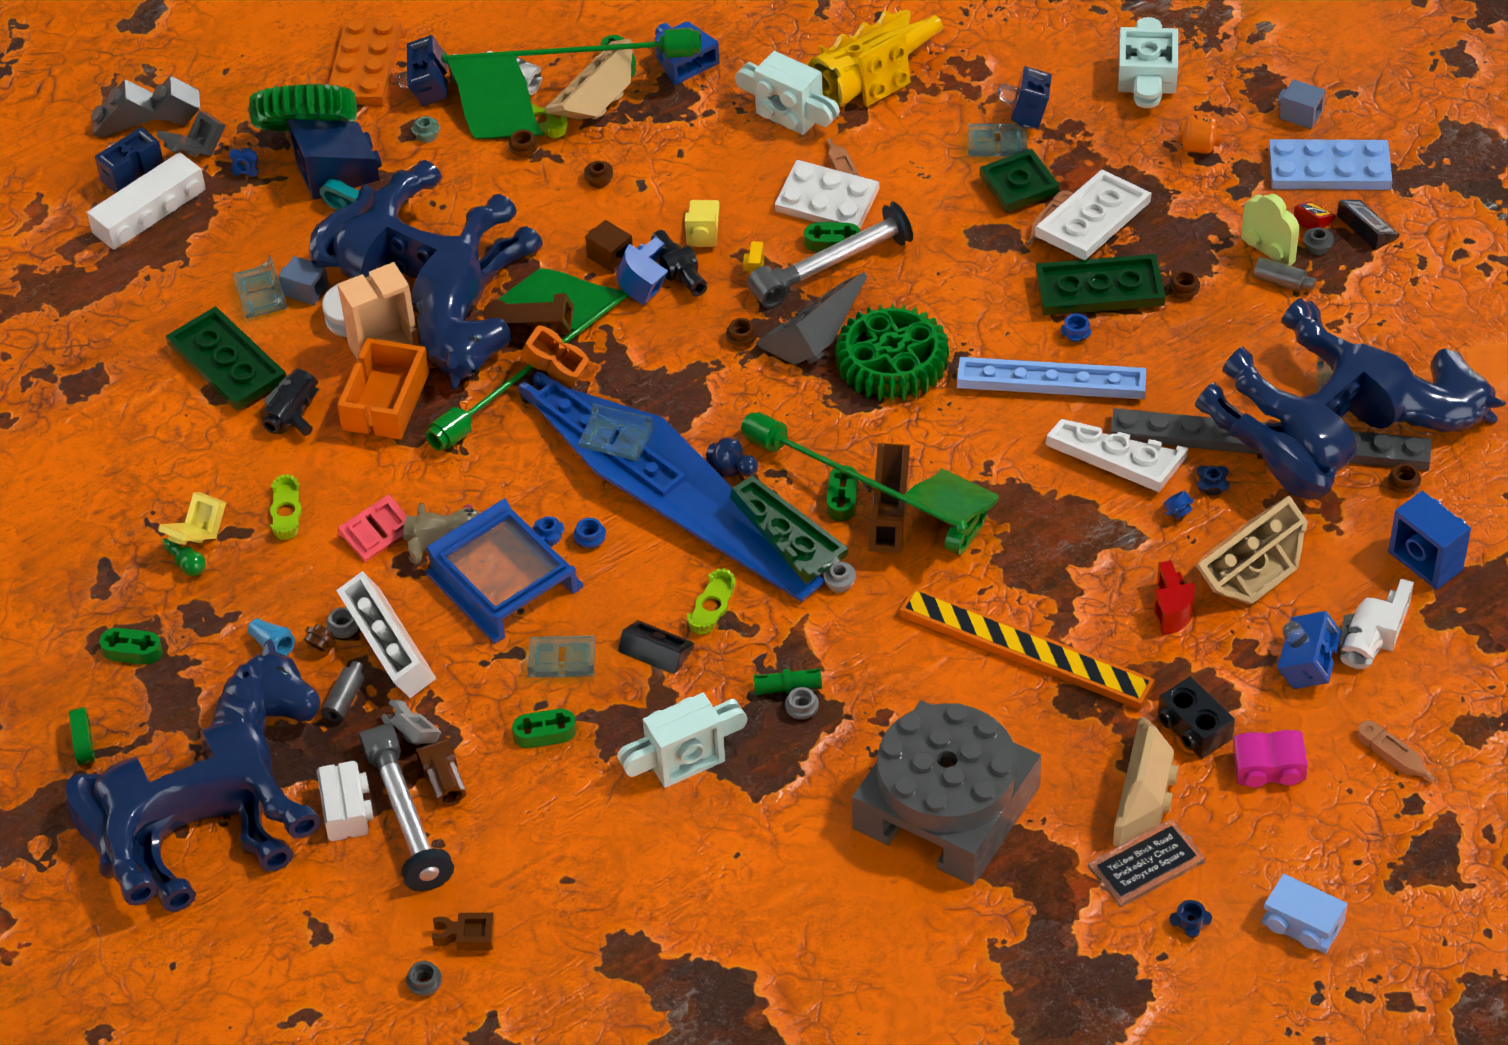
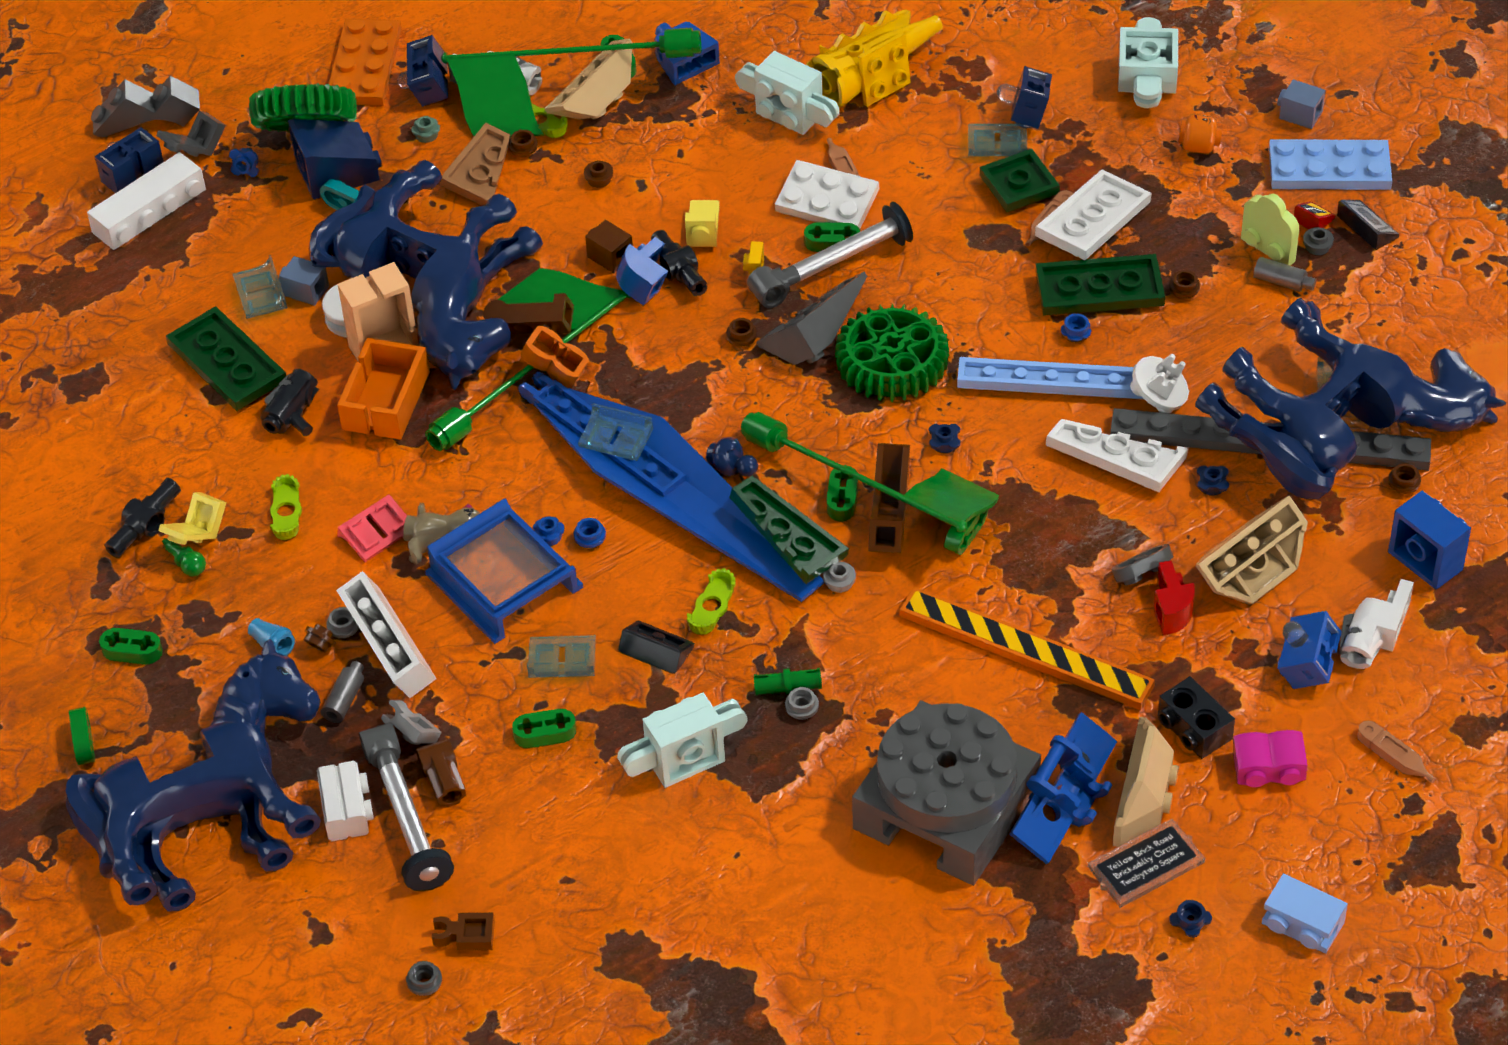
blue plate [1163,490,1194,519] -> none
none -> black pin [104,478,181,558]
none -> medium nougat wing [440,123,511,206]
none -> dark blue plate [929,424,961,453]
none -> blue piece [1009,712,1117,864]
none -> dark grey plate [1111,544,1174,585]
none -> white plate [1130,354,1189,414]

